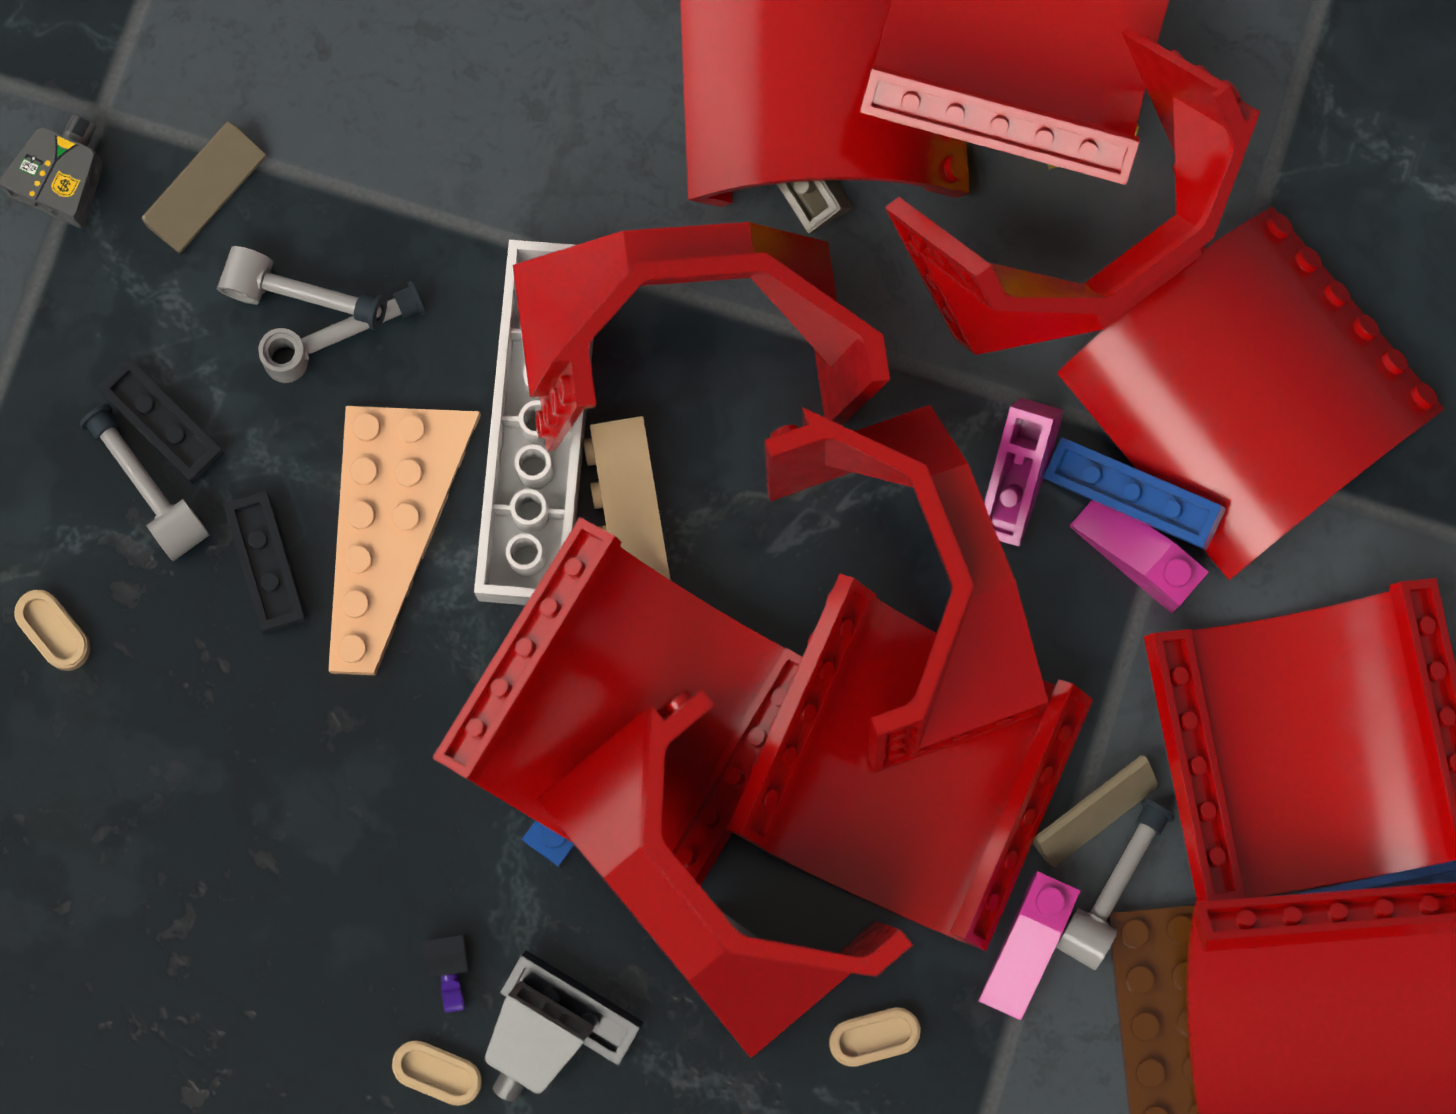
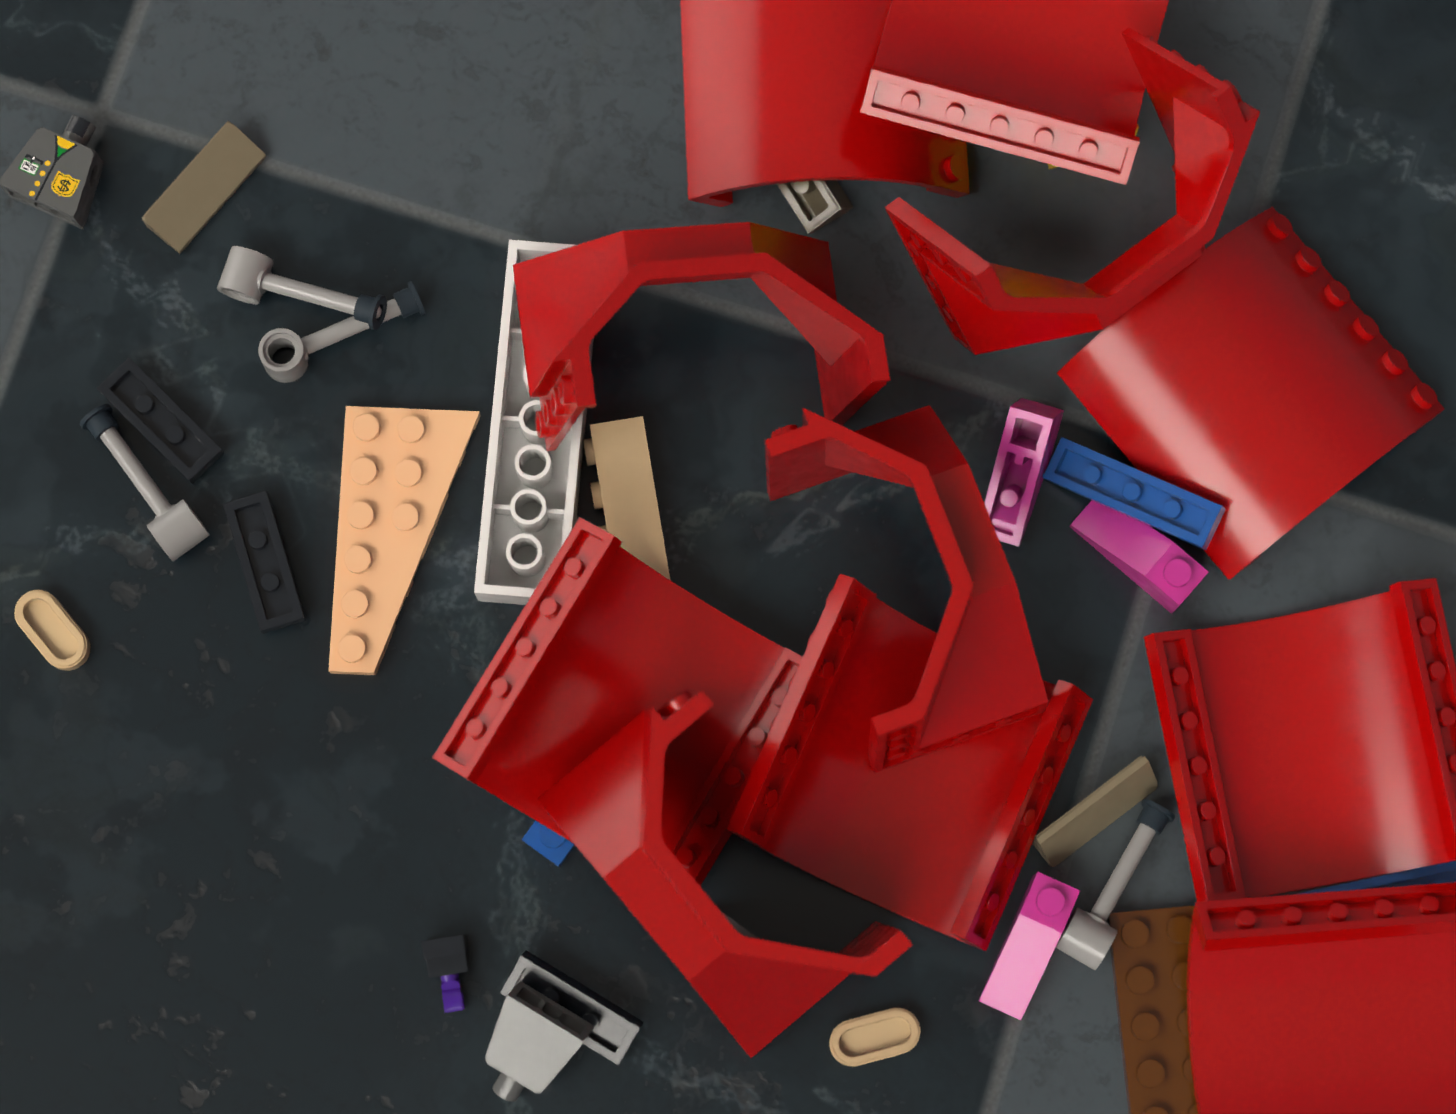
tan tile [392,1041,482,1105] -> none

